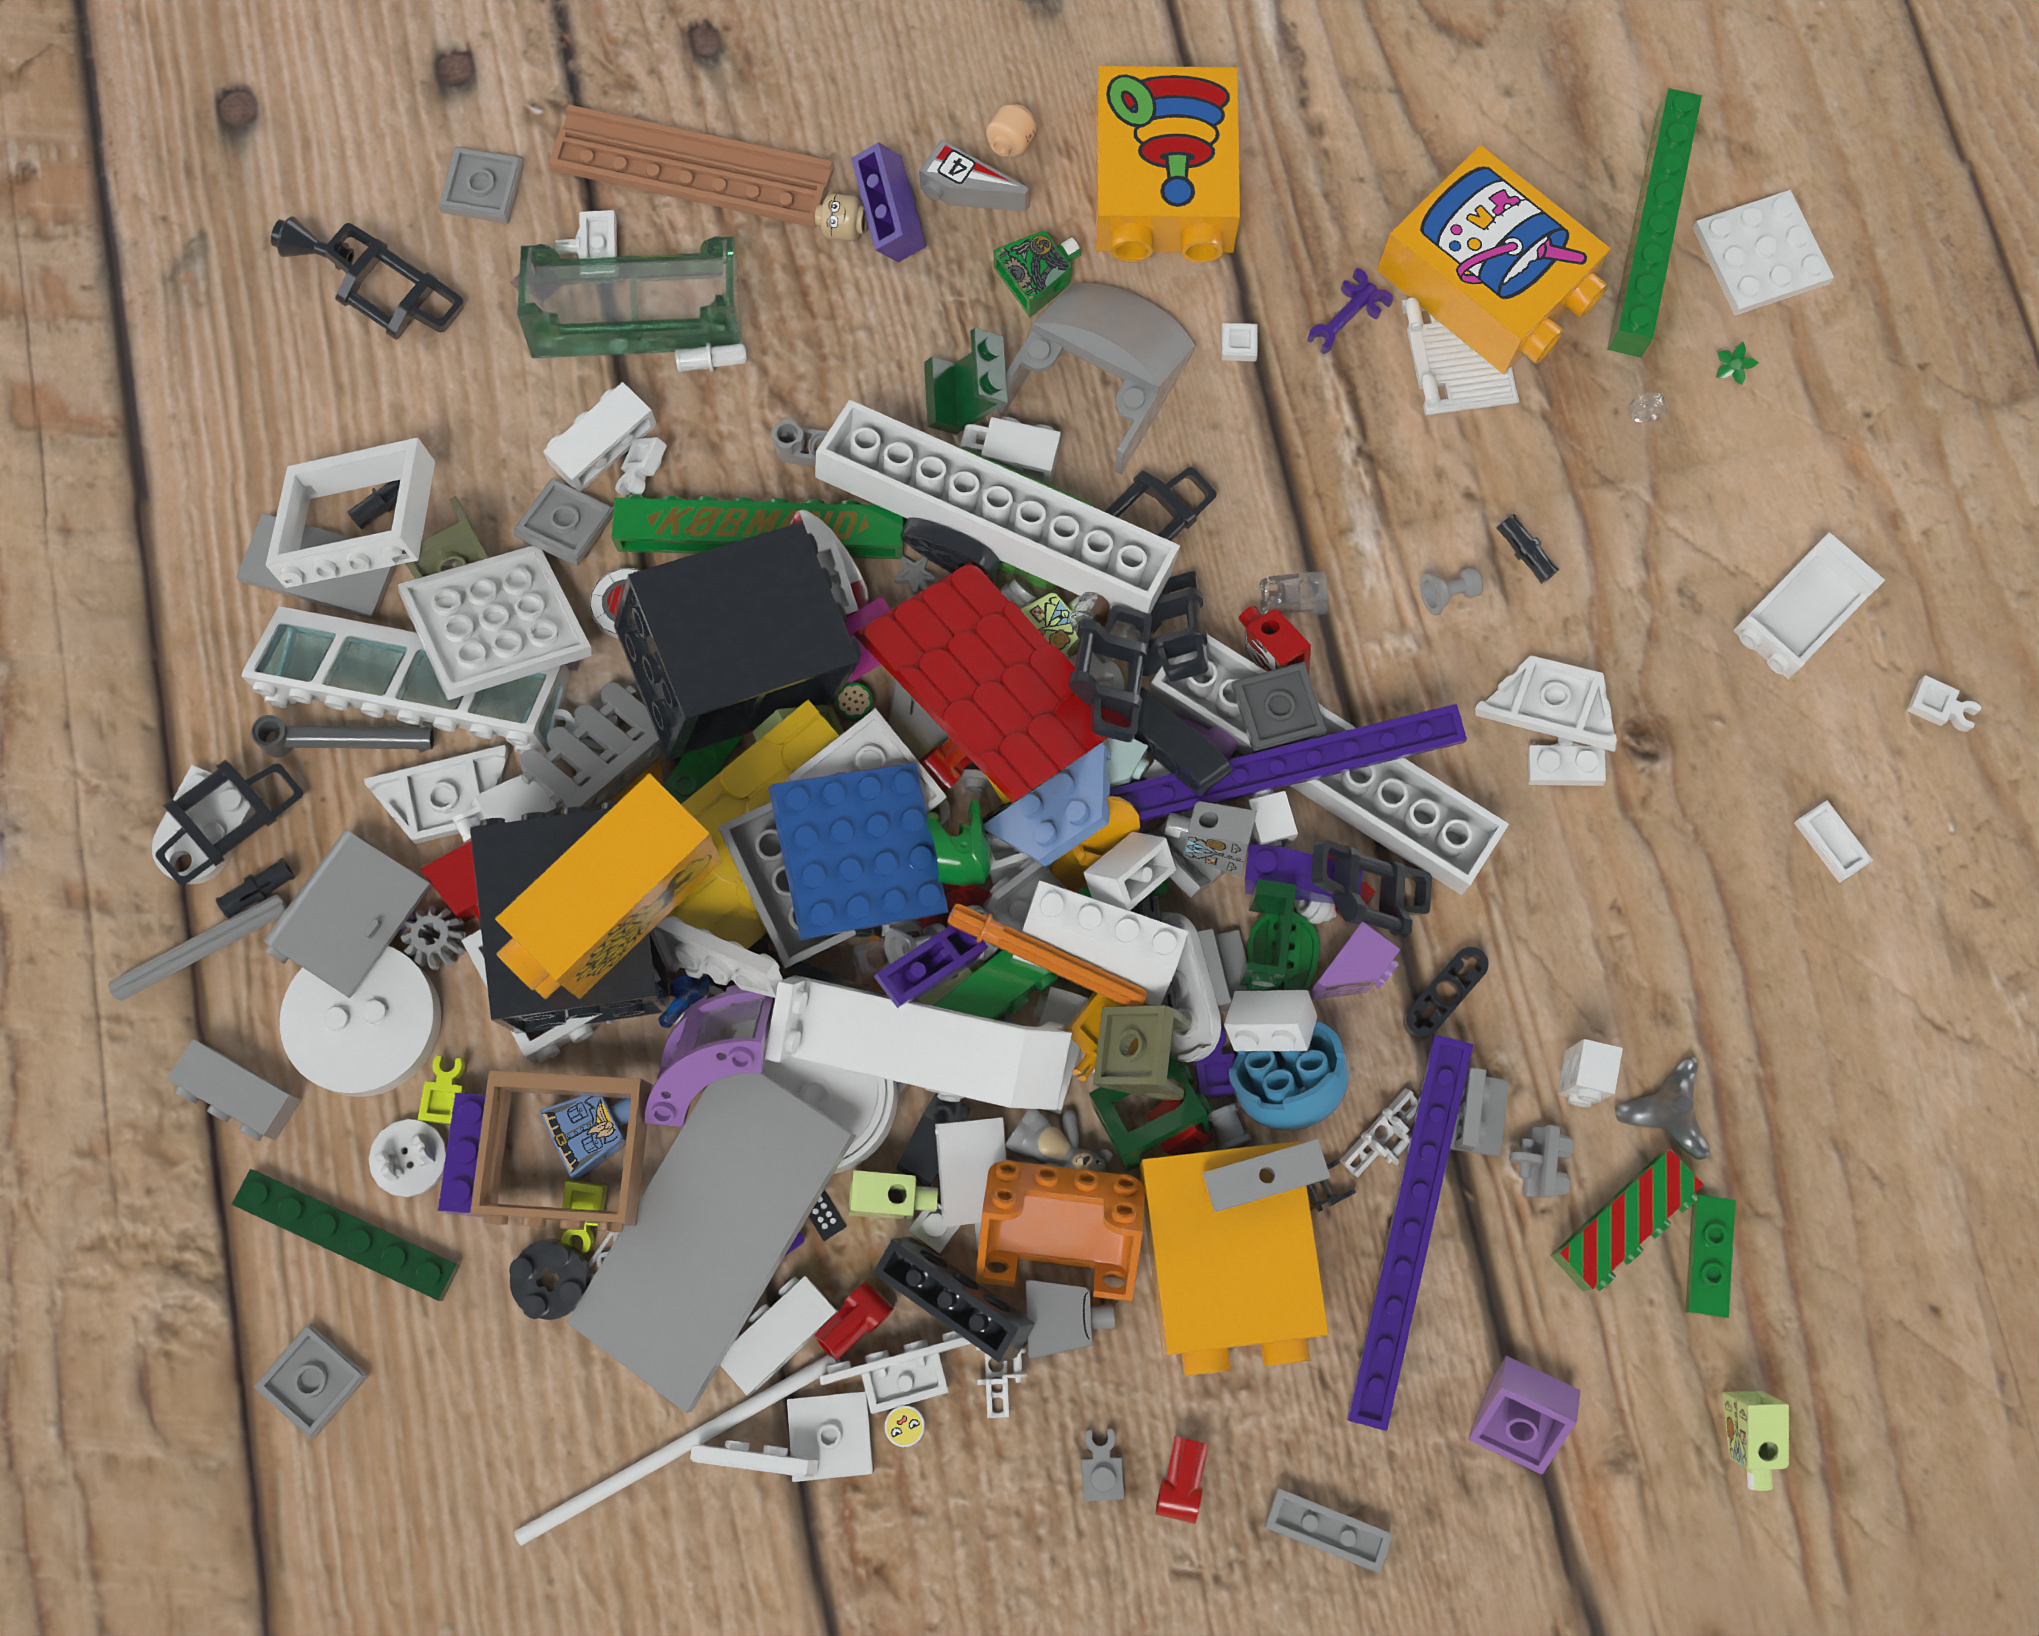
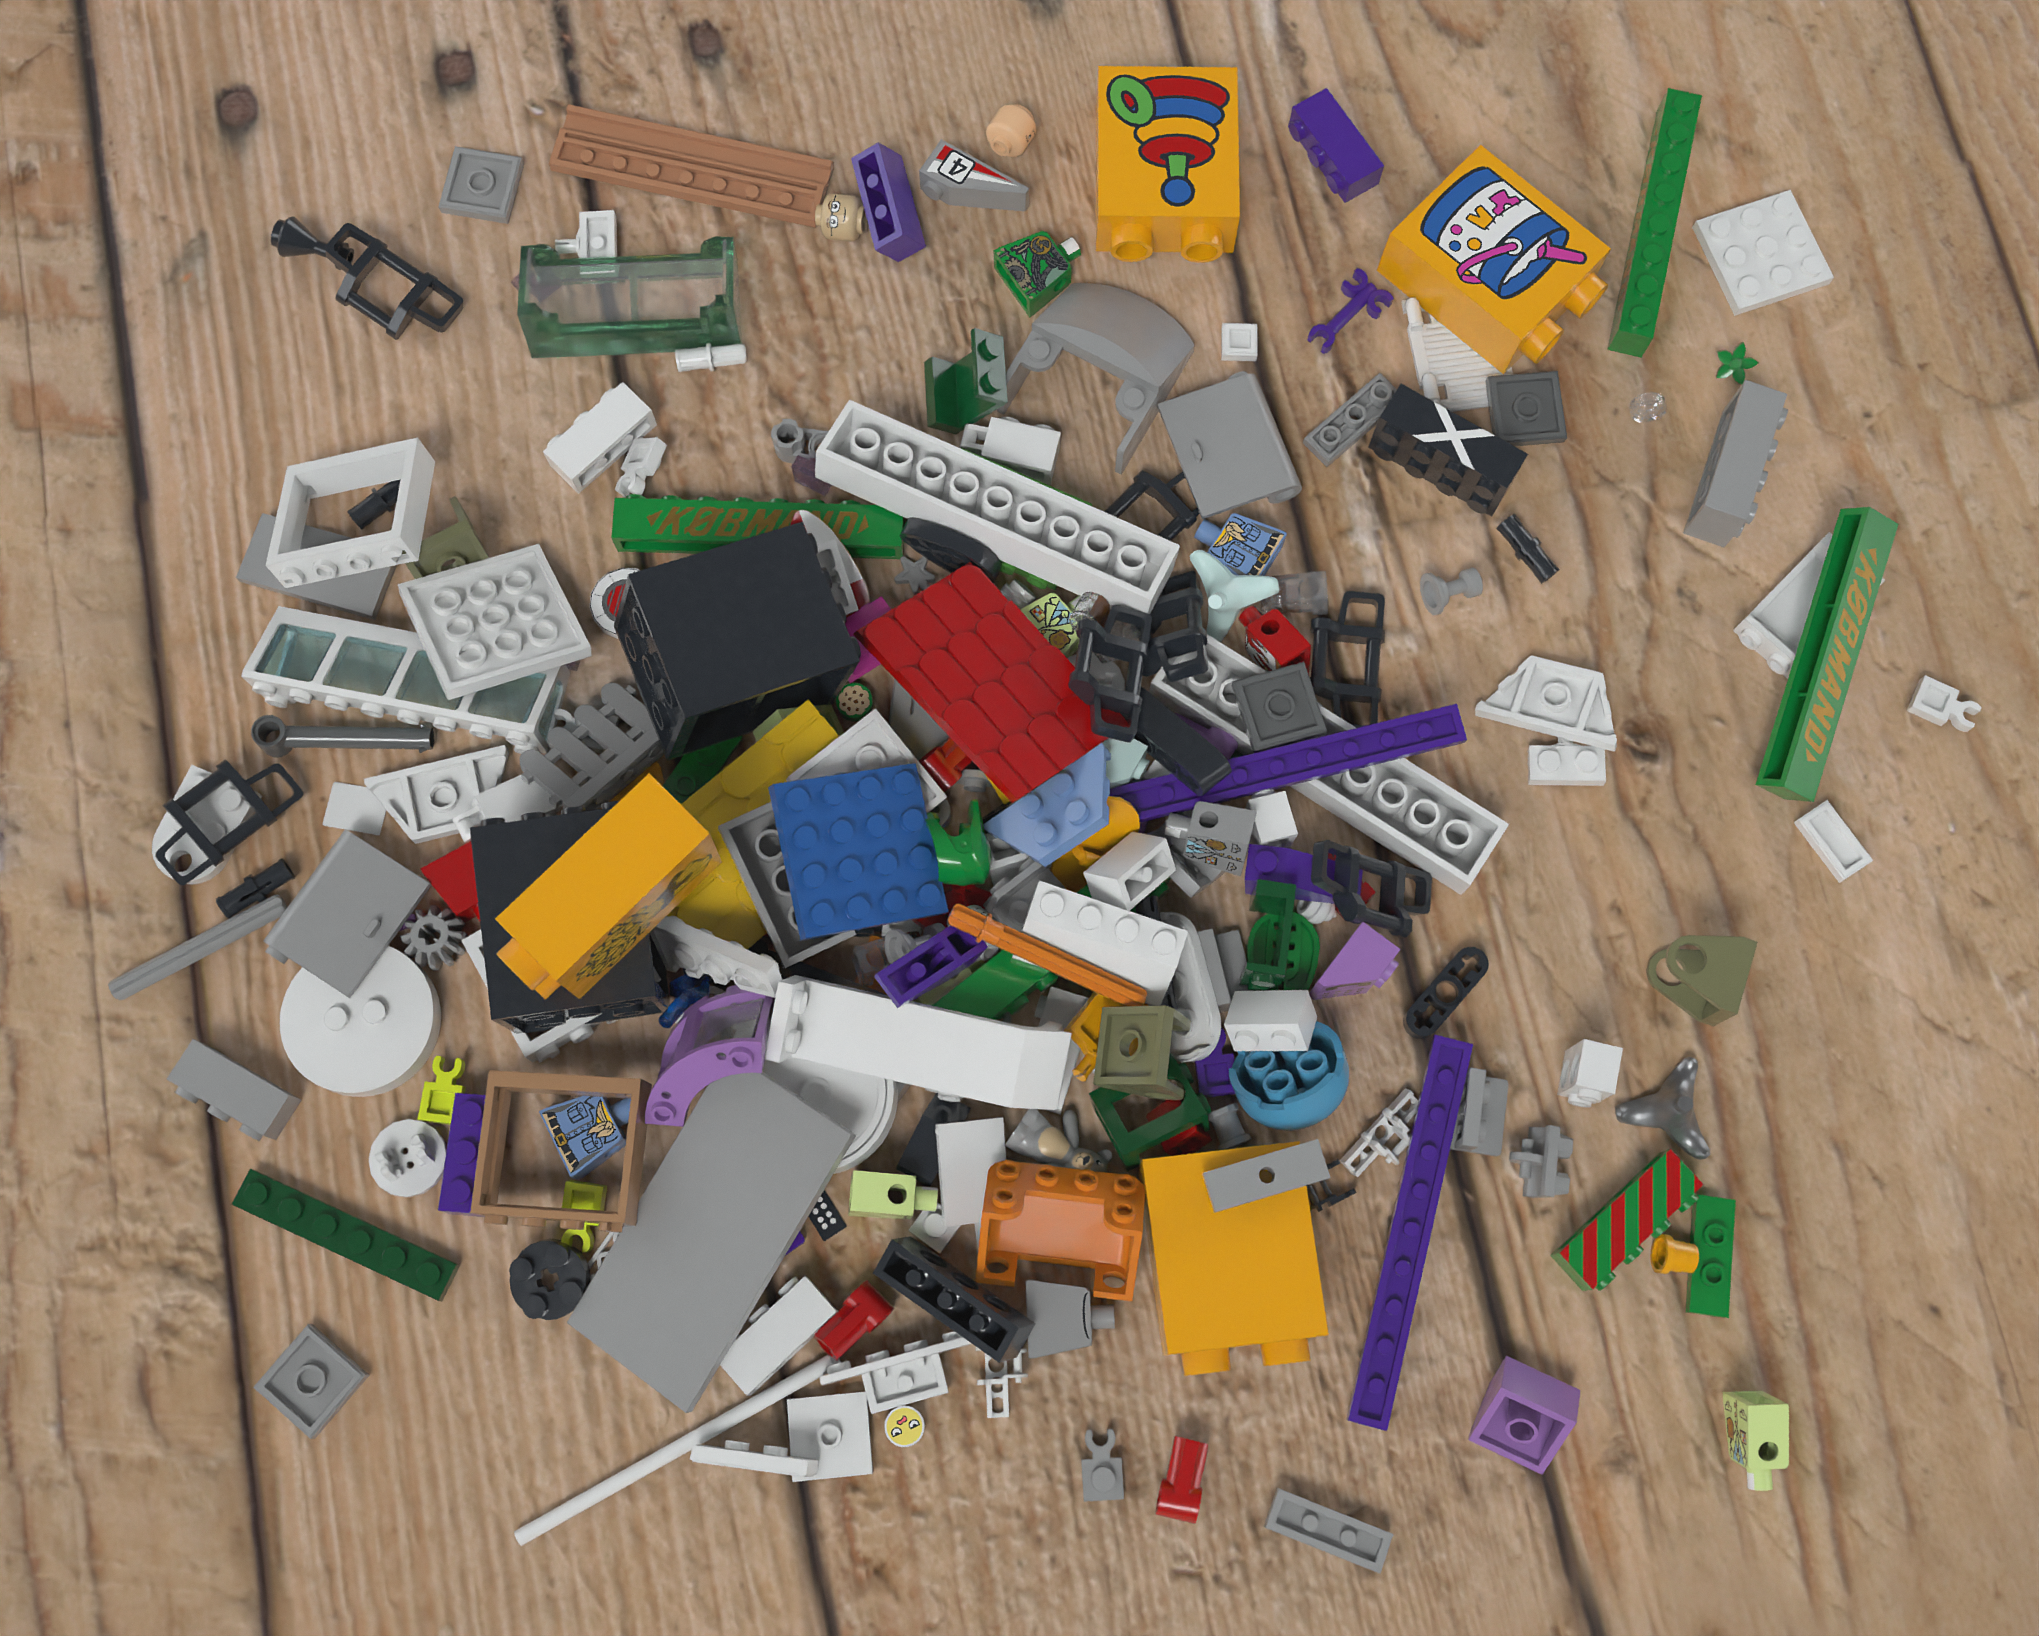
light grey tile [513,478,614,566] -> none
none -> white sticker [323,782,386,835]
none -> plate [791,455,832,496]
none -> light grey door [1157,371,1302,519]
none -> light aqua piece [1190,550,1280,642]
none -> torso [1194,513,1287,576]
none -> dark purple brick [1288,88,1384,203]
none -> light grey tile [1303,373,1397,467]
none -> black bar [1309,591,1385,728]
none -> black brick [1368,384,1528,517]
none -> dark grey plate [1485,371,1567,446]
none -> olive hose [1646,935,1758,1027]
none -> light orange piece [1650,1234,1699,1274]
none -> light grey brick [1683,380,1788,547]
none -> green brick [1755,507,1899,802]

